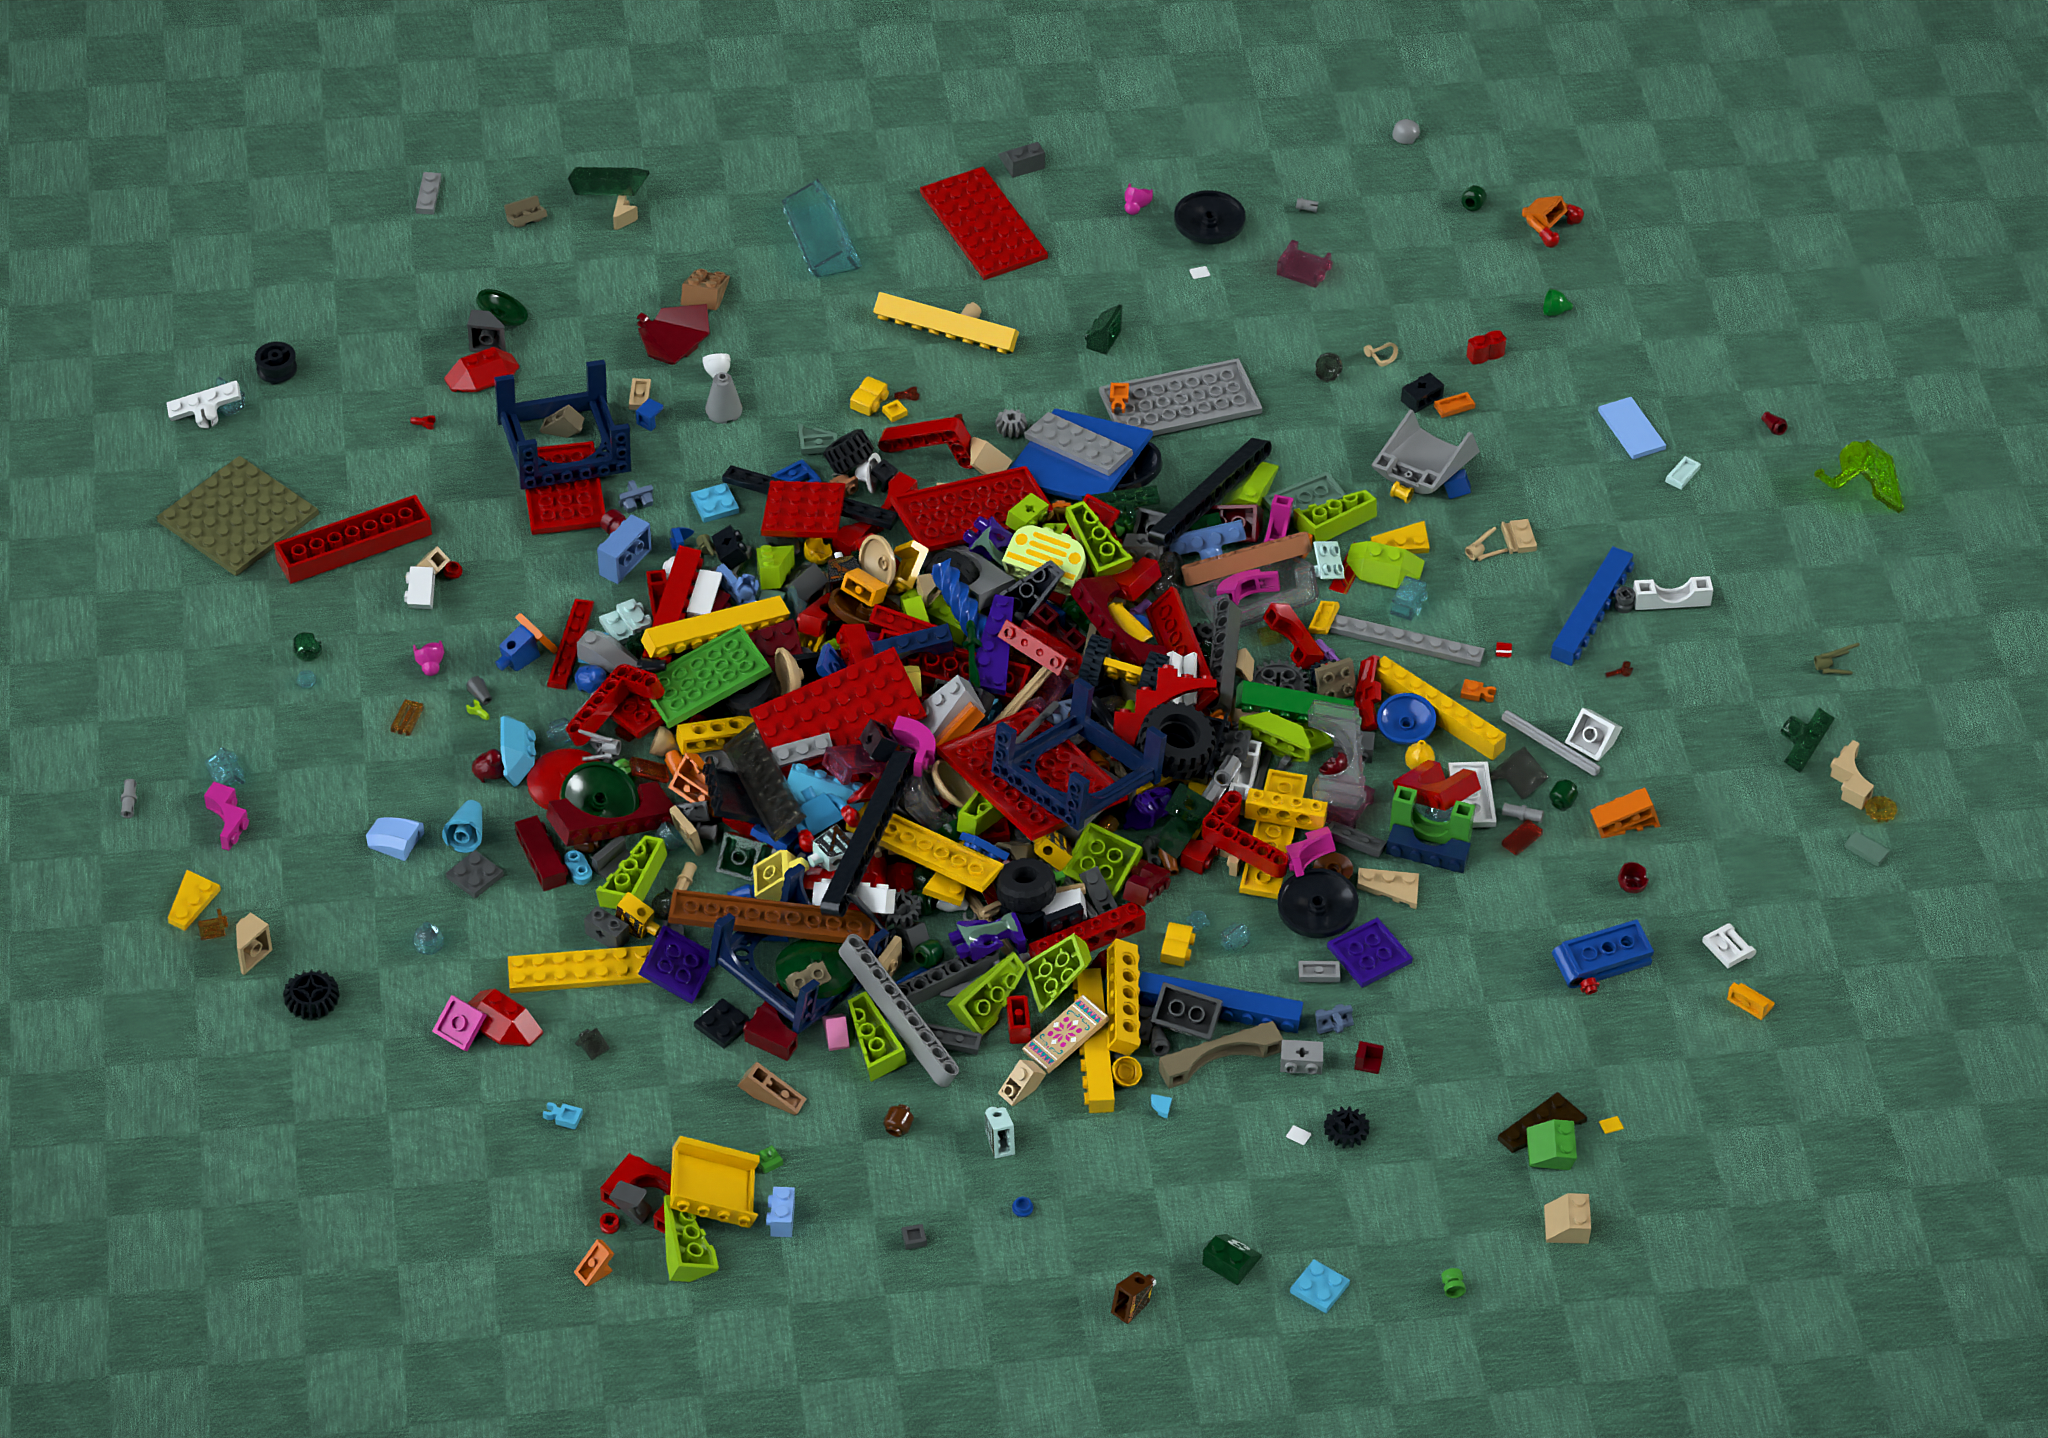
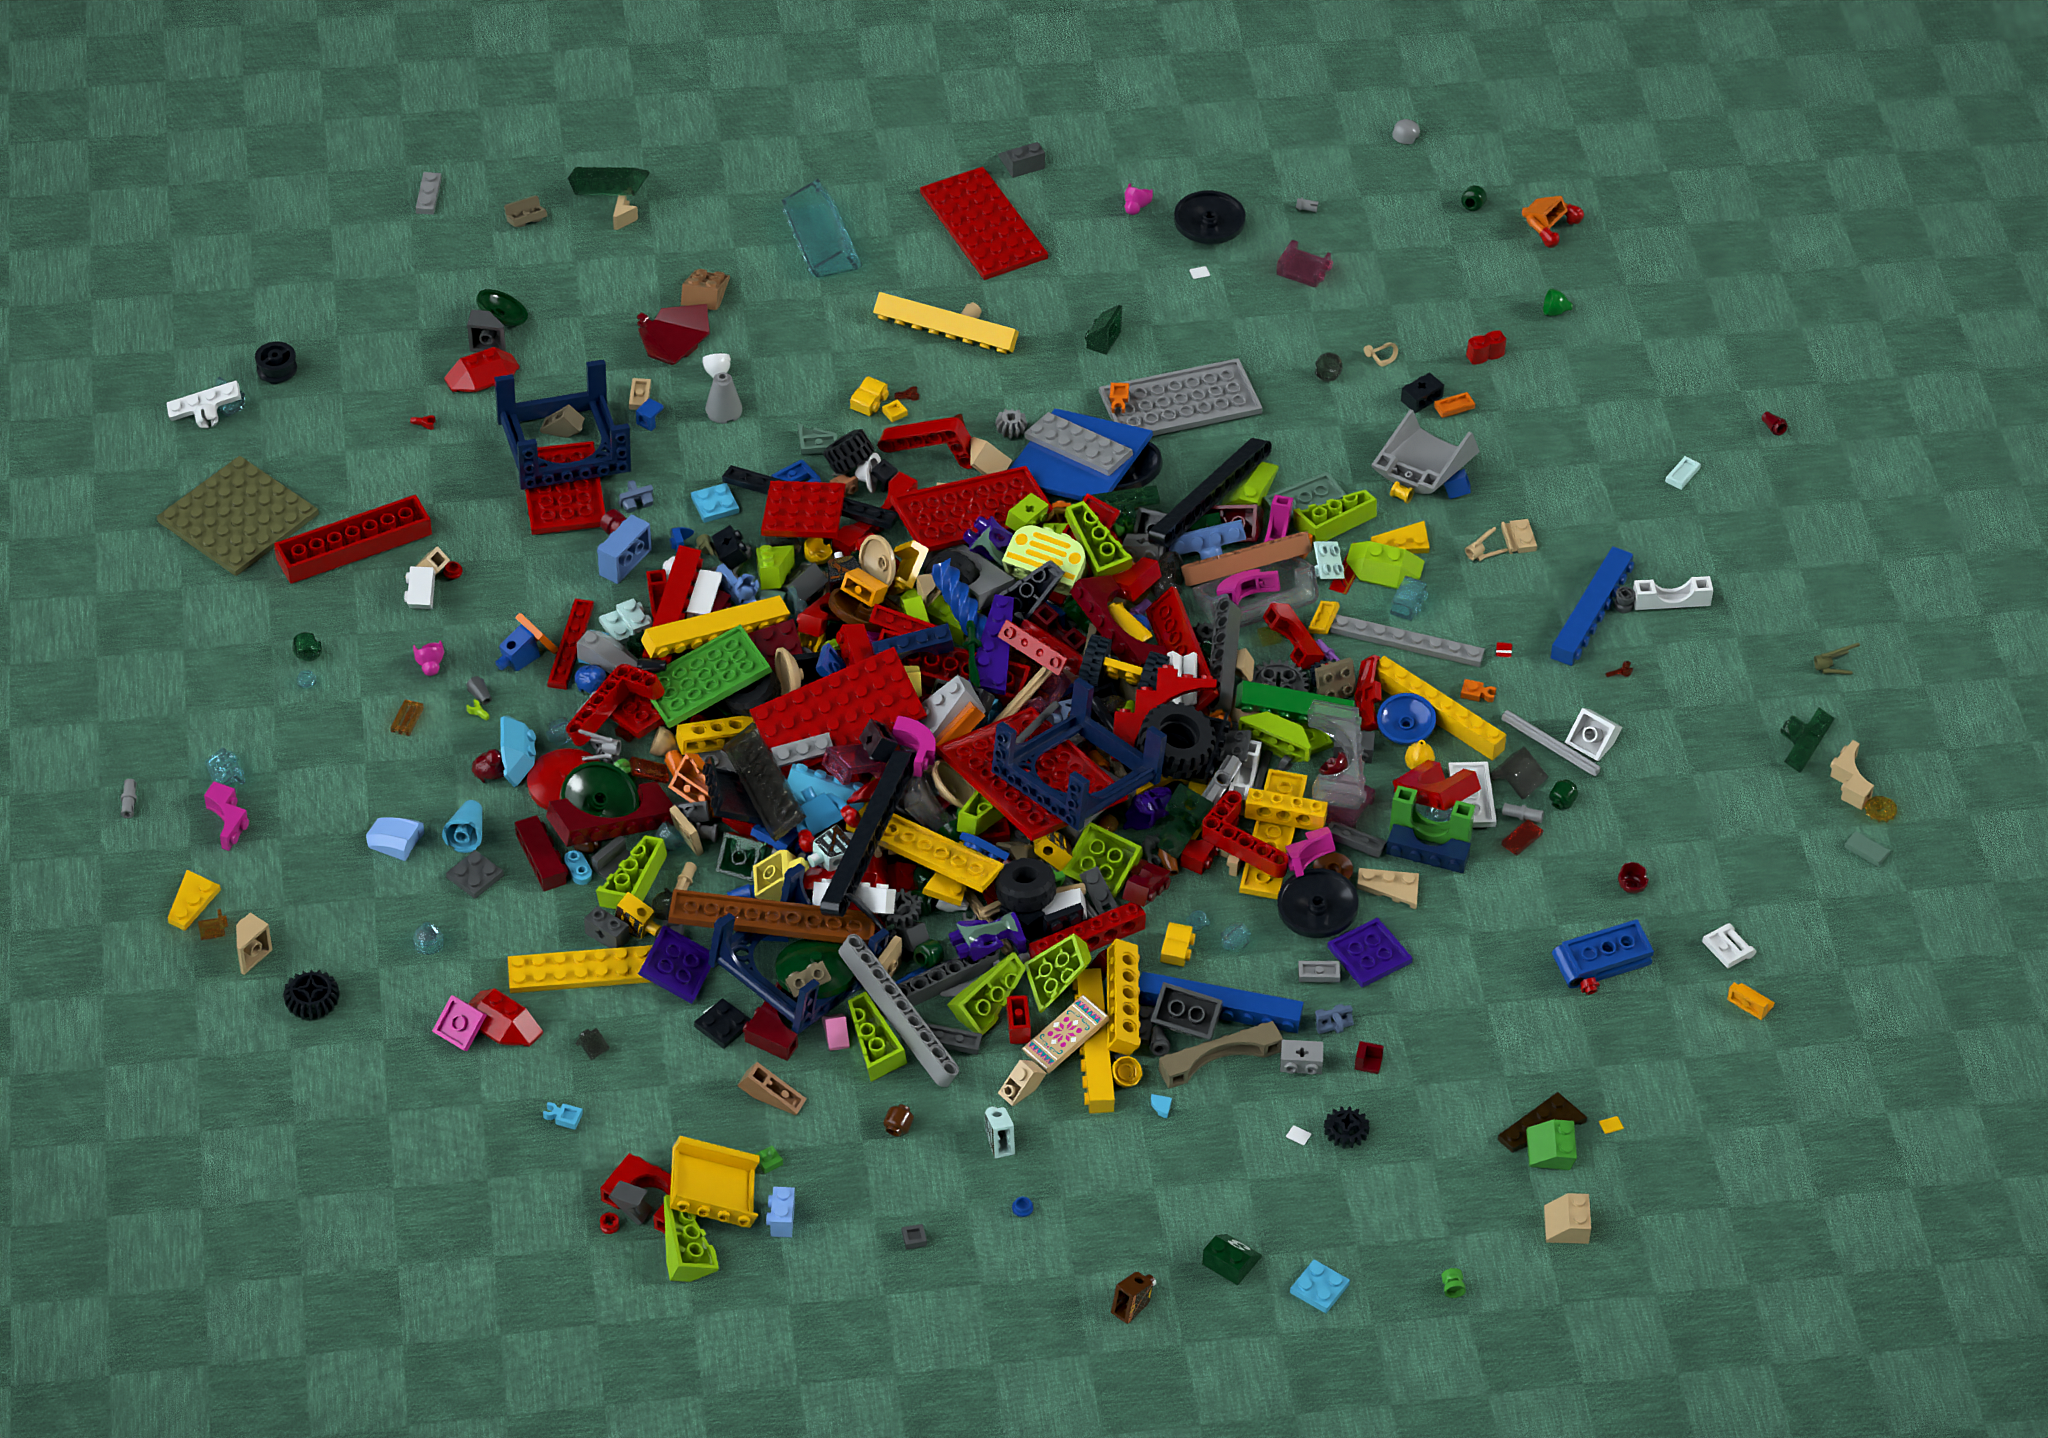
orange slope [574,1239,615,1287] -> none
orange wedge [1590,787,1661,839] -> none
light blue tile [1598,397,1666,459] -> none
clear neon green plate [1814,440,1904,513] -> none

